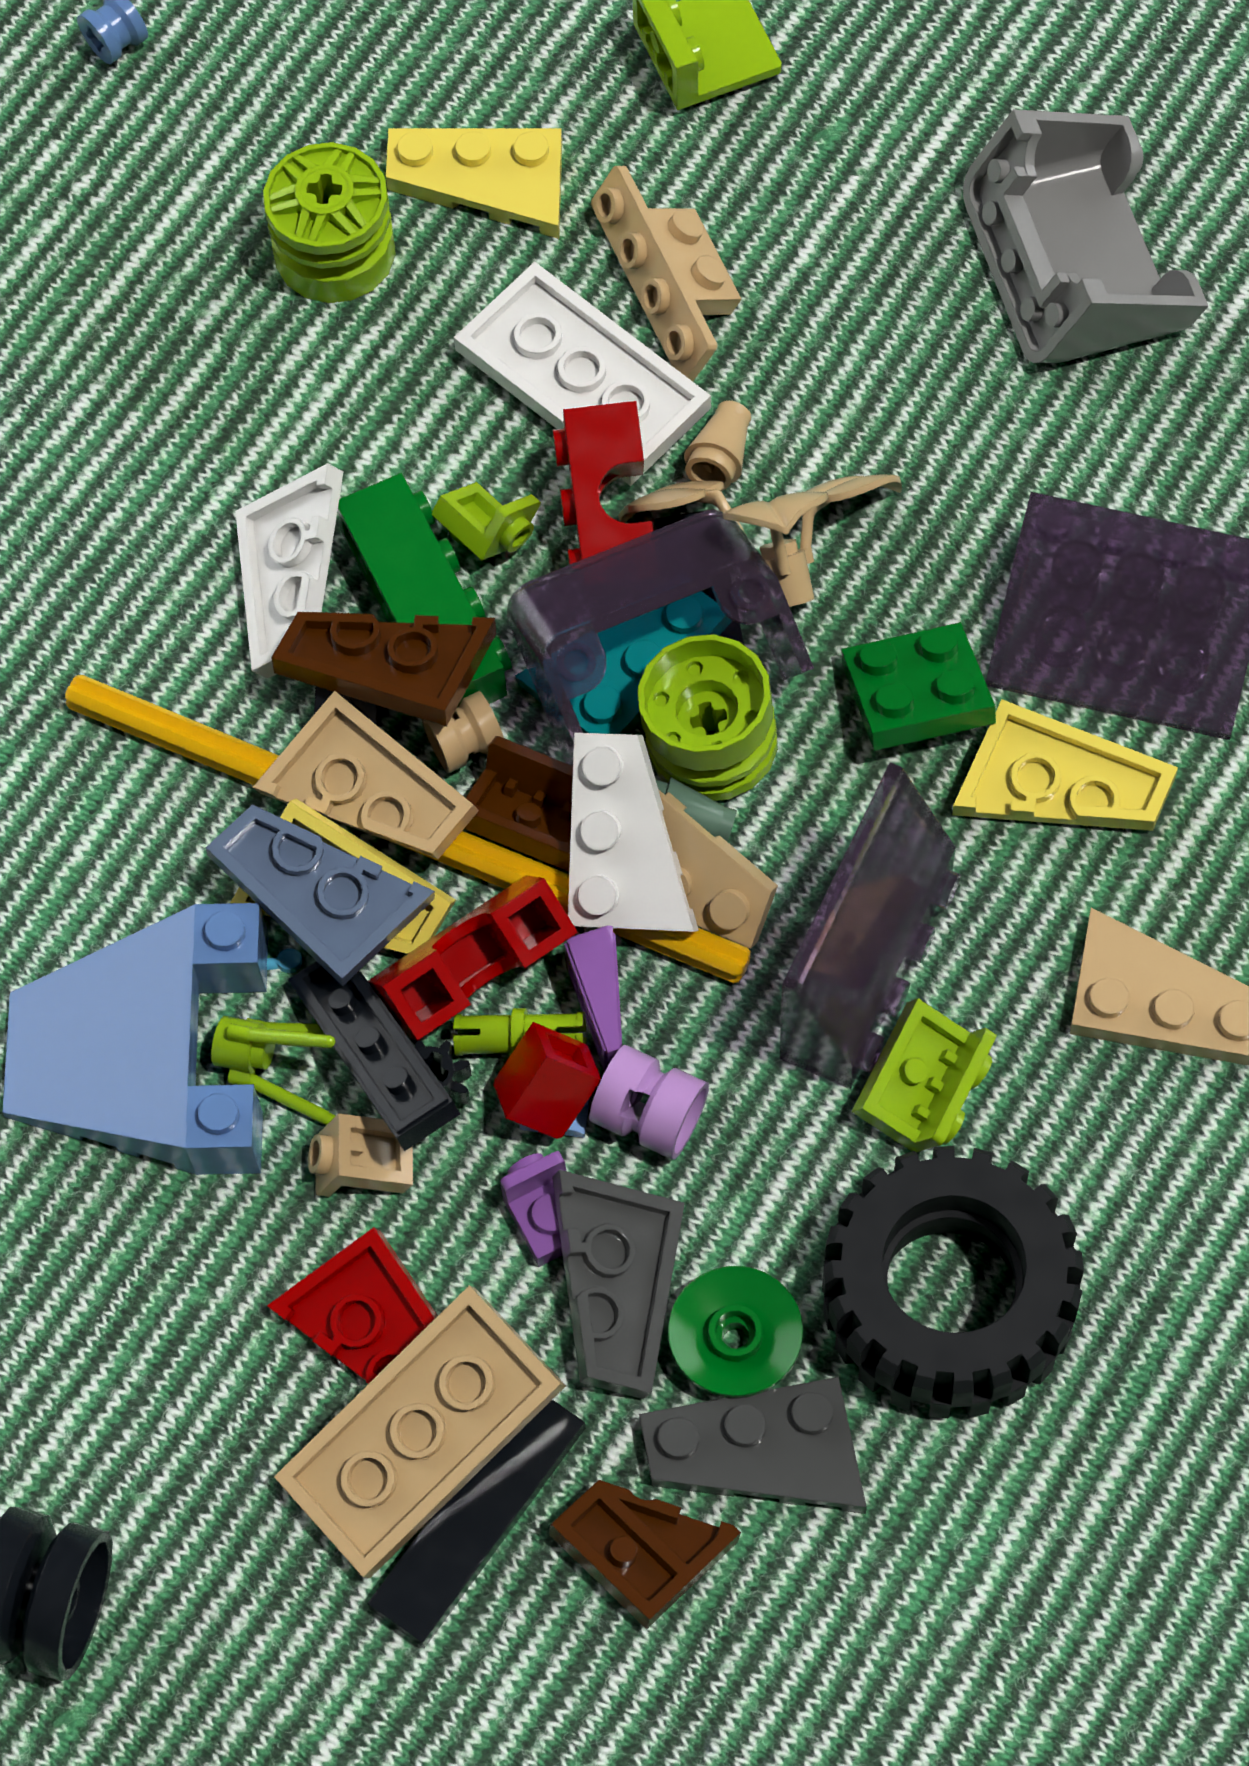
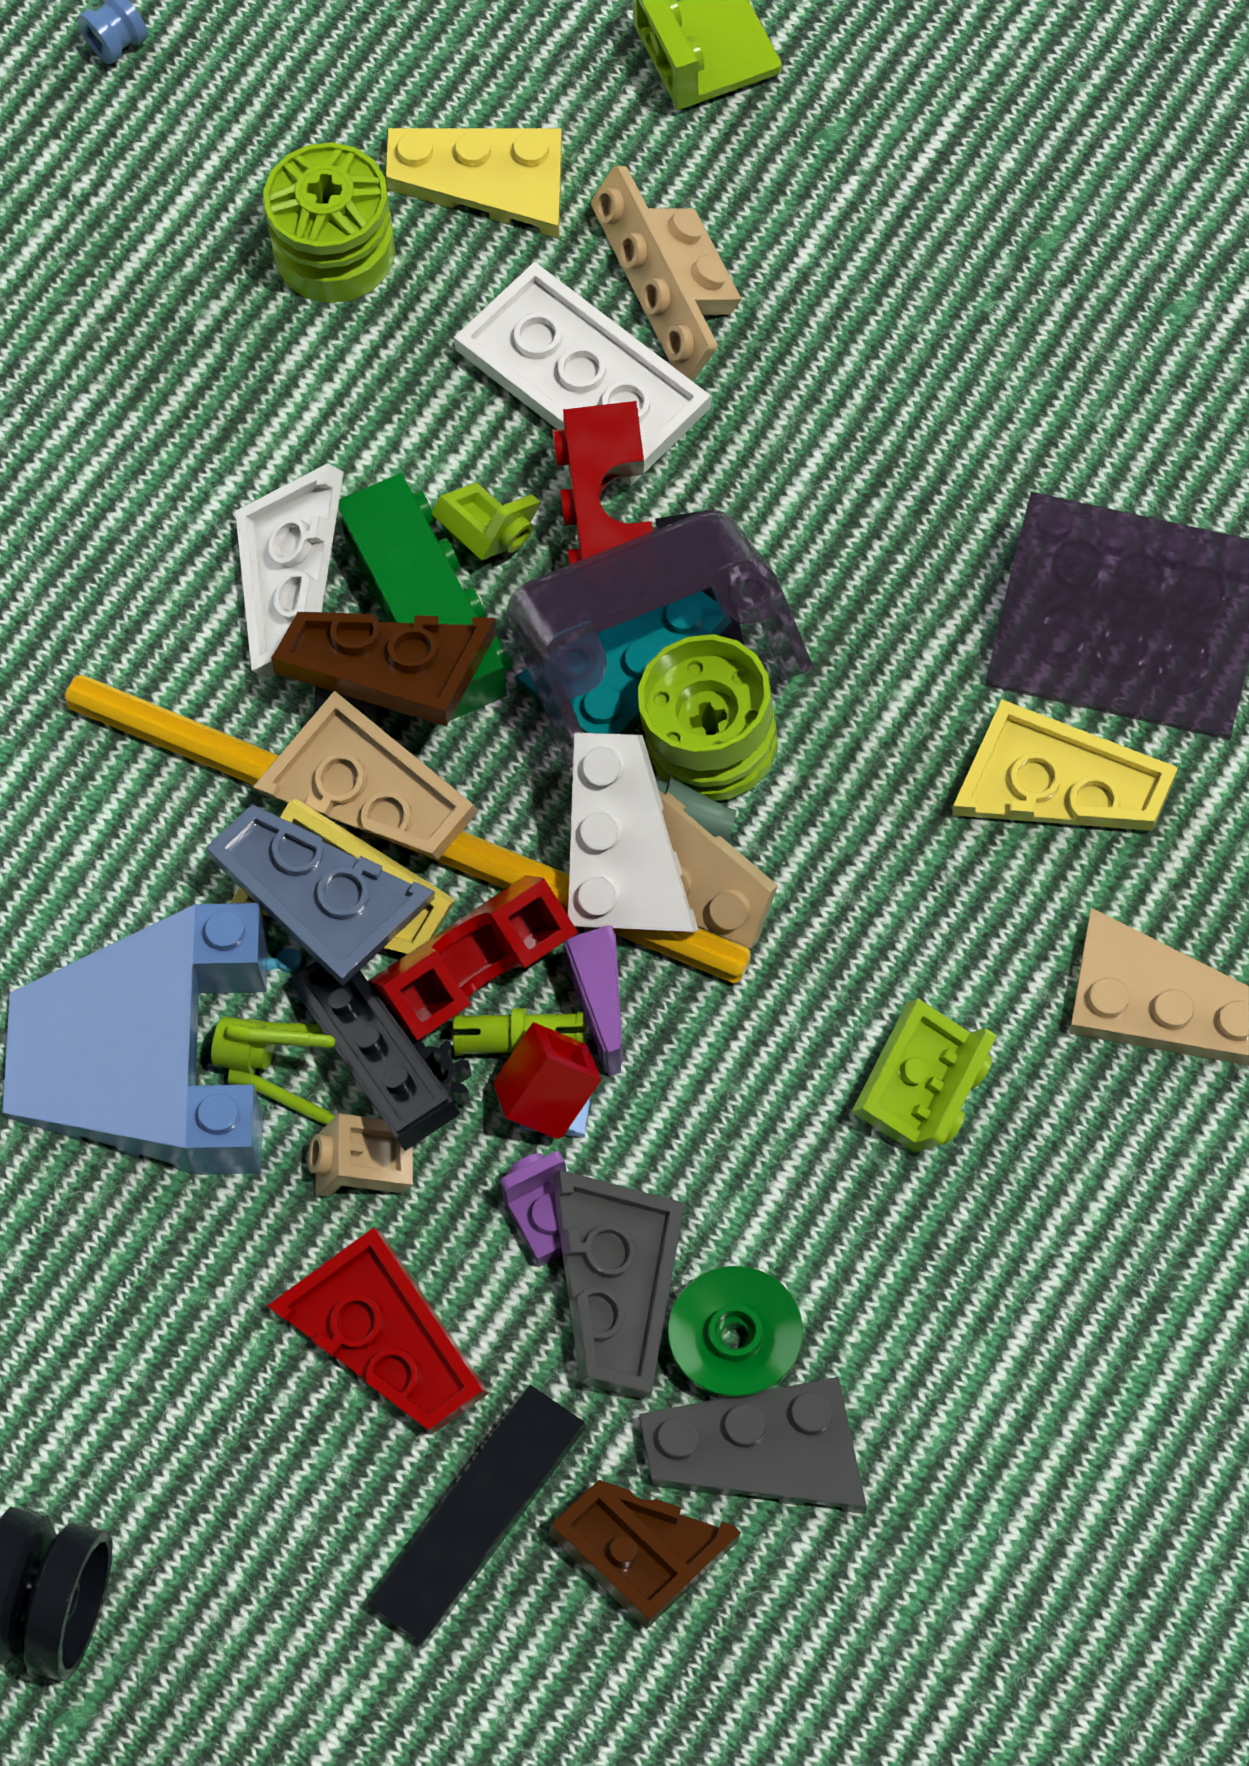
tan plate [274,1285,566,1578] -> none
tan wheel [422,691,504,773] -> none
reddish brown bracket [464,736,573,872] -> none
lavender wheel [589,1045,709,1160] -> none
tan plant [618,474,902,609] -> none
tan cone [684,401,751,491] -> none
clear purple slope [780,762,961,1089] -> none
black tyre [822,1146,1084,1418] -> none
green plate [841,622,996,751] -> none
light grey windscreen [963,109,1208,363] -> none

